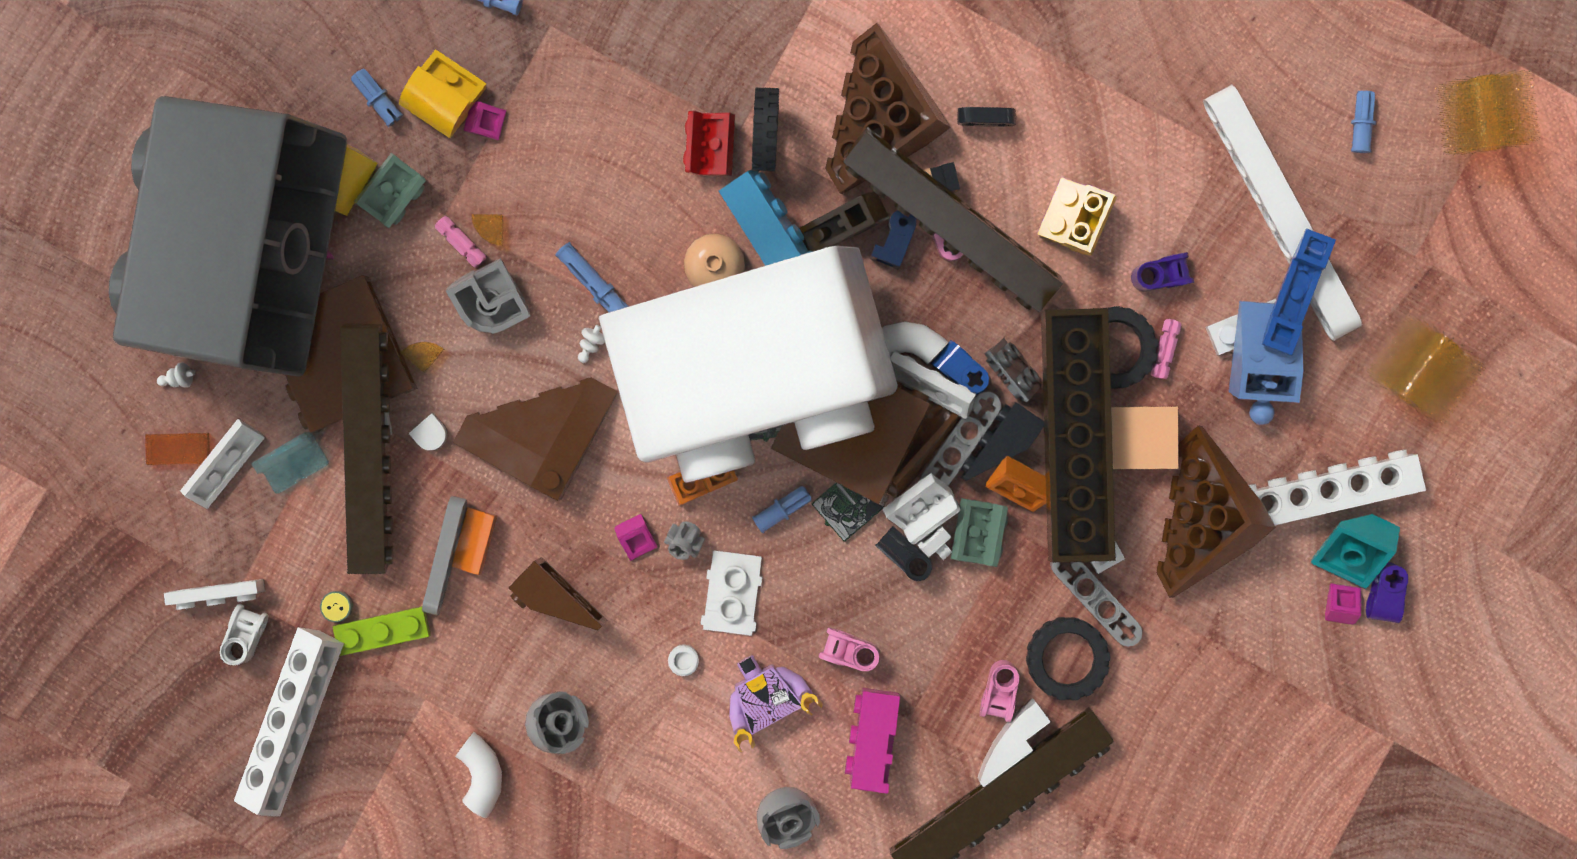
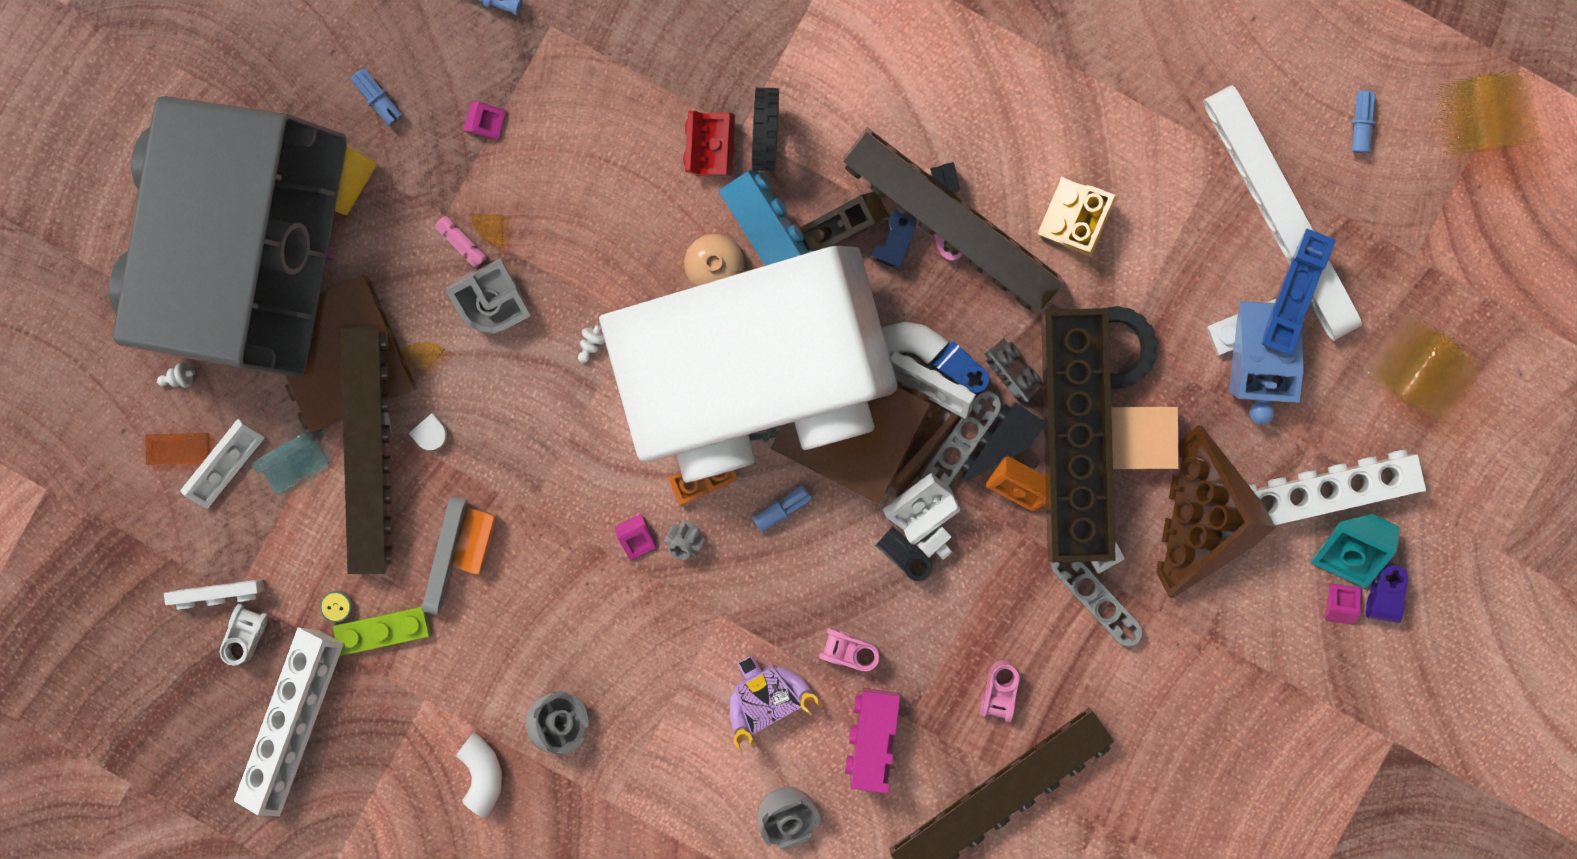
sand green bracket [354,153,426,228] -> none
yellow brick [399,49,487,138] -> none
reddish brown slope [453,377,618,501] -> none
reddish brown slope [508,557,608,631] -> none
medium blue pin [555,242,629,312] -> none
white tile [668,644,699,676] -> none
white piece [701,550,762,636] -> none
piece [811,483,884,542] -> none
reddish brown slope [825,23,951,194] -> none
sand green bracket [951,498,1008,567] -> none
black beam [957,107,1016,127] -> none
white slope [977,698,1050,787] -> none
black tyre [1026,617,1110,701] -> none
dark purple piece [1131,252,1194,291] -> none
bright pink axle [1151,319,1181,379] -> none

